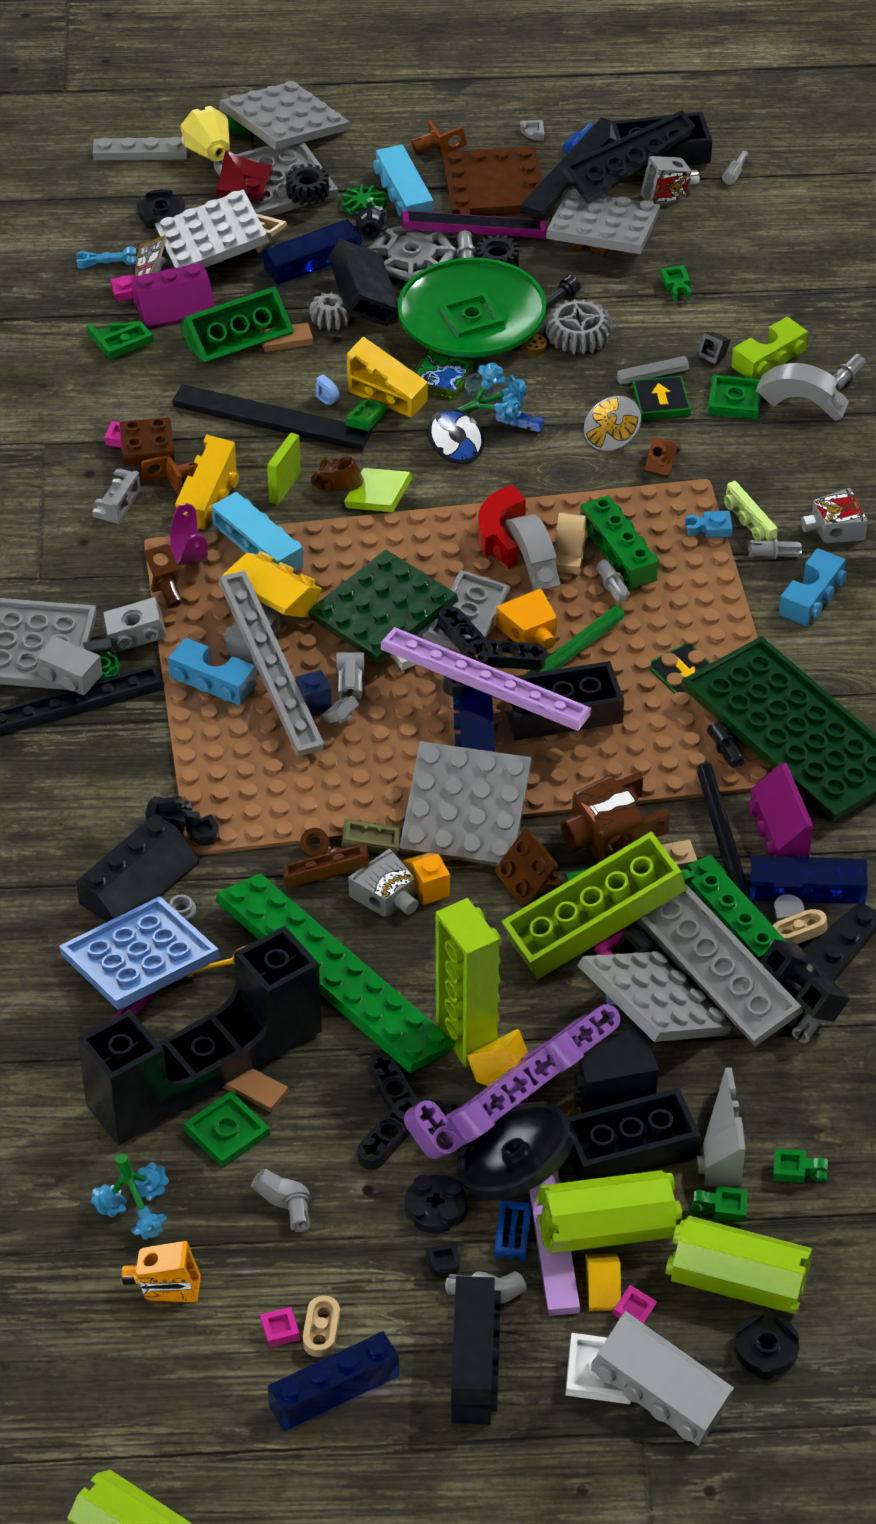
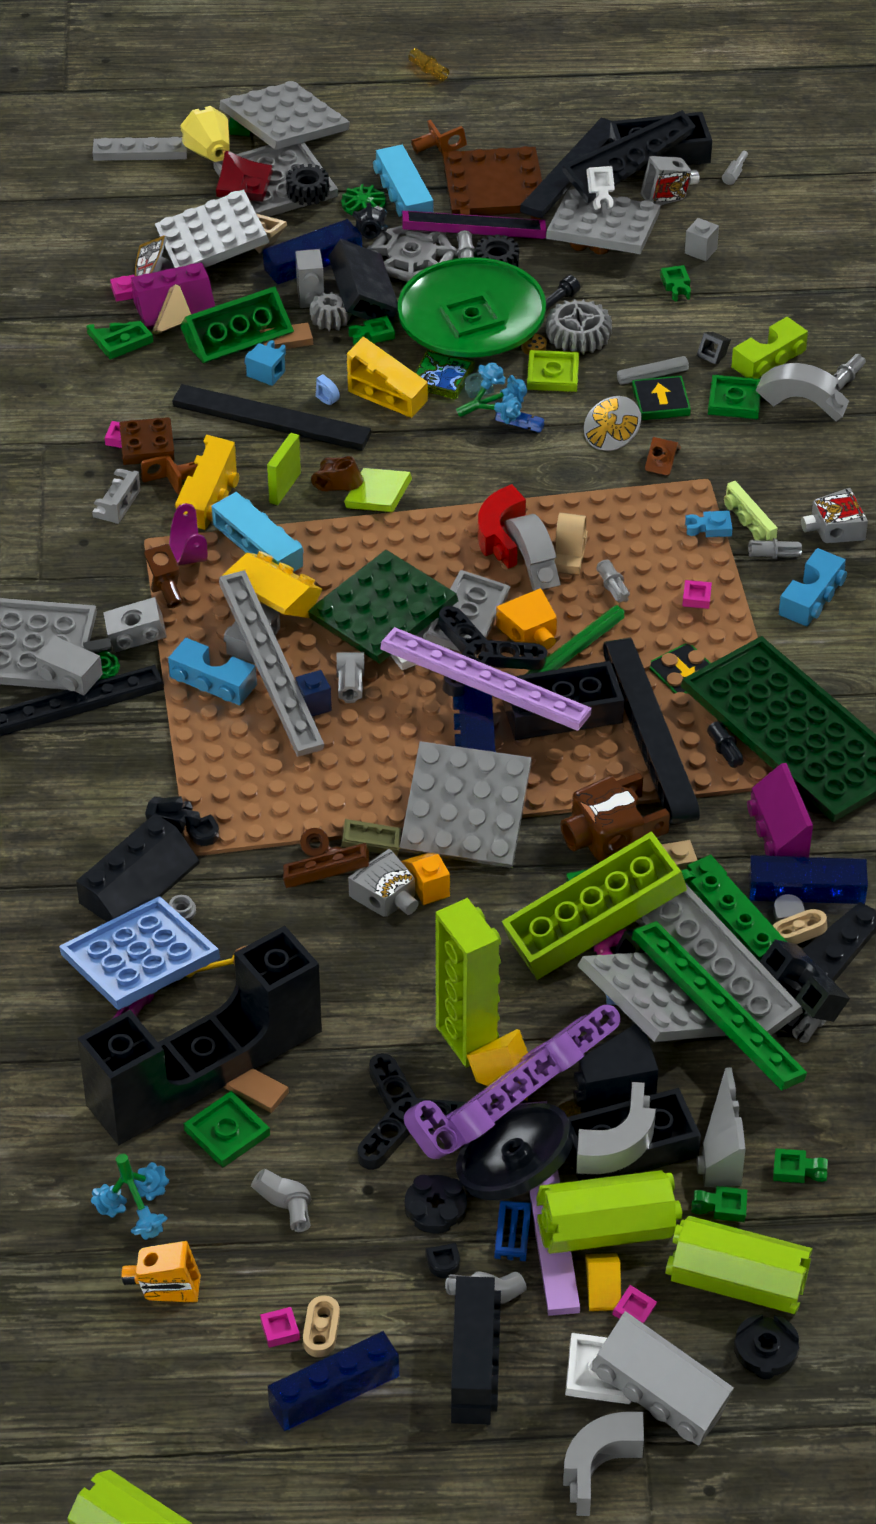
dark azure piece [76,246,137,269] -> none
black plate [137,189,185,229] -> none
green plate [215,873,455,1073] -> none
light grey plate [321,696,360,724] -> none
green plate [345,398,388,431] -> none
shield [427,408,484,464] -> none
reddish brown bracket [494,829,563,908] -> none
light grey tile [520,120,545,141] -> none
blue axle [563,123,594,154] -> none
green brick [580,495,660,590] -> none
black axle [697,762,750,900] -> none
none -> tan slope [152,284,191,334]
none -> dark azure brick [245,340,286,386]
none -> light grey brick [295,249,324,308]
none -> green plate [349,316,395,345]
none -> clear yellow pin [408,48,449,82]
none -> lime tile [527,350,579,392]
none -> light grey arch [563,1412,644,1516]
none -> light grey arch [576,1082,656,1174]
none -> white plate [587,166,615,210]
none -> black beam [603,637,700,826]
none -> green plate [632,921,807,1091]
none -> dark pink plate [682,580,712,609]
none -> light grey brick [685,218,719,261]

